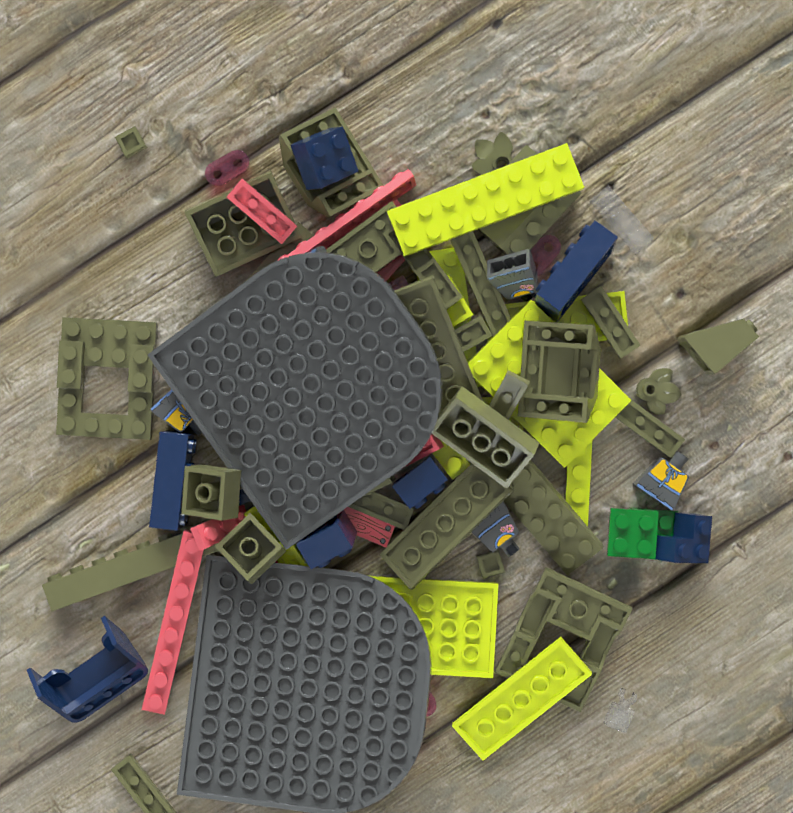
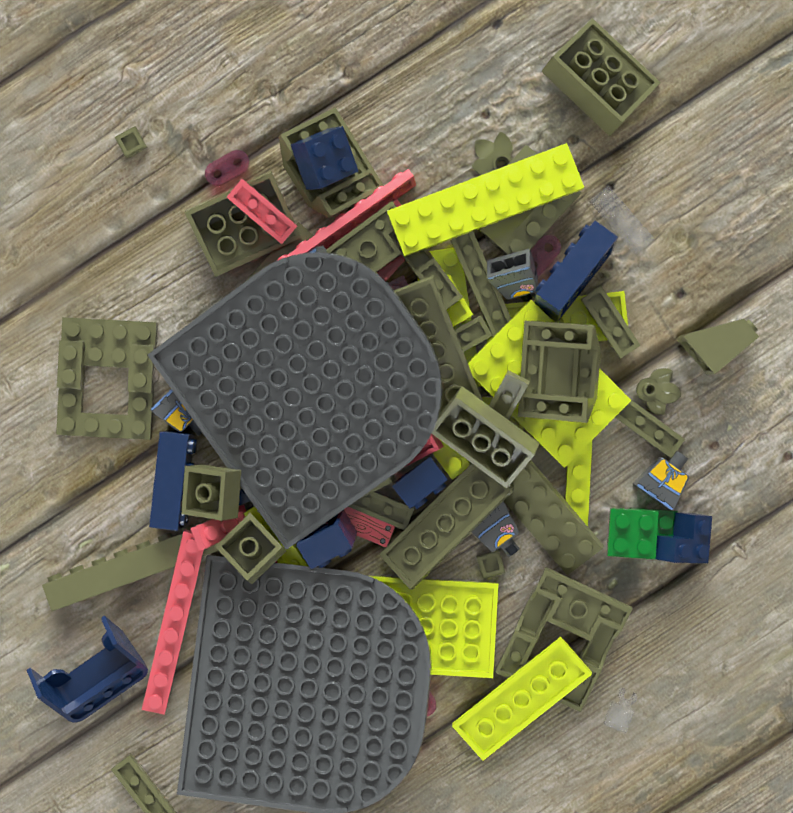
none -> olive slope [541,18,660,136]

